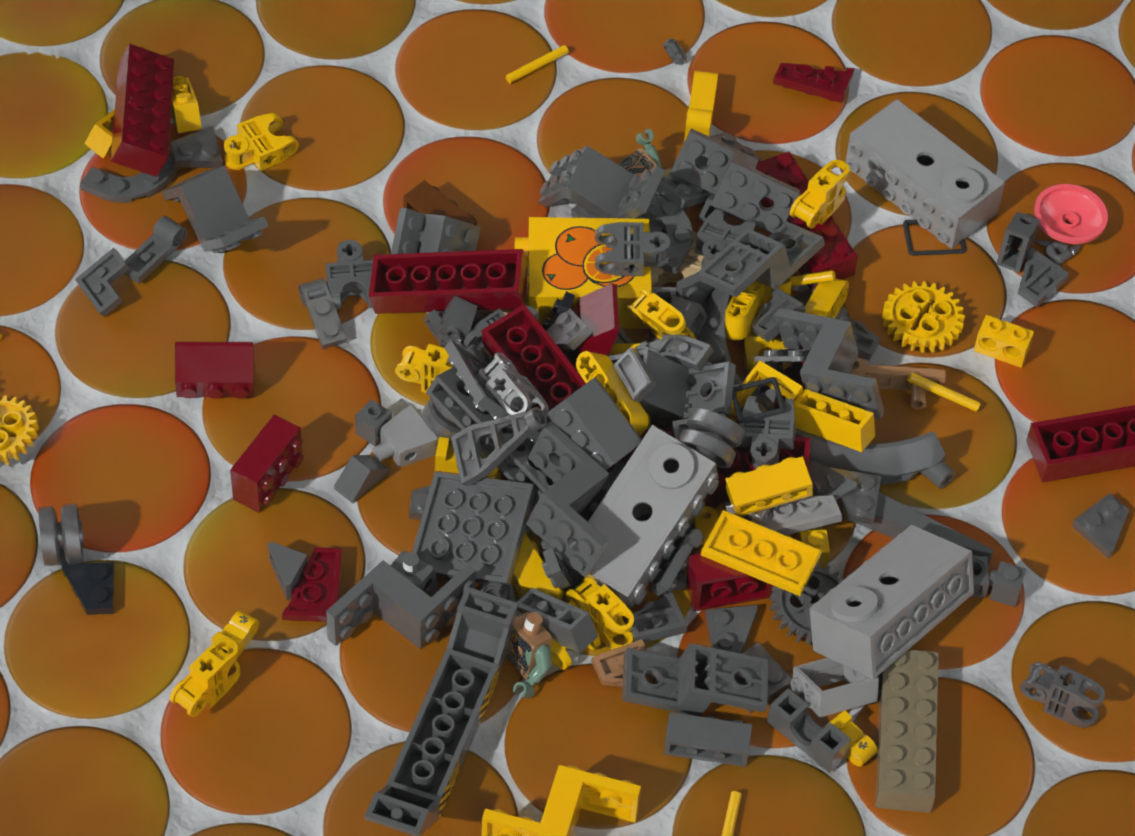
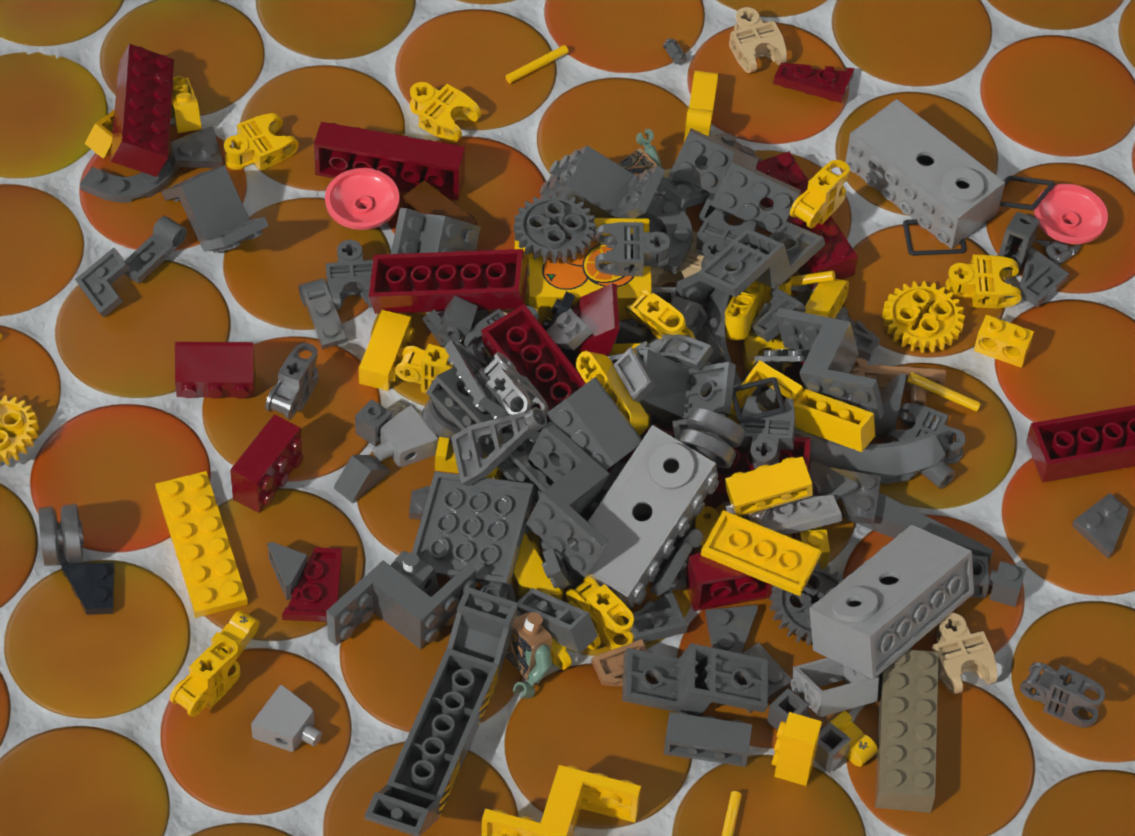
none -> yellow plate [155,471,248,618]
none -> light grey torso [251,685,322,752]
none -> flat silver piece [265,343,319,420]
none -> dark red brick [314,121,465,200]
none -> coral dish [325,168,399,230]
none -> yellow brick [359,310,415,391]
none -> yellow piece [410,82,481,143]
none -> dark grey gear [514,193,596,264]
none -> dark grey slope [616,318,653,344]
none -> tan piece [729,7,787,73]
none -> yellow brick [771,712,822,786]
none -> dark grey slope [874,373,906,440]
none -> dark grey piece [884,403,965,464]
none -> tan piece [931,613,997,694]
none -> yellow piece [945,255,1022,309]
none -> black piece [1000,176,1055,210]

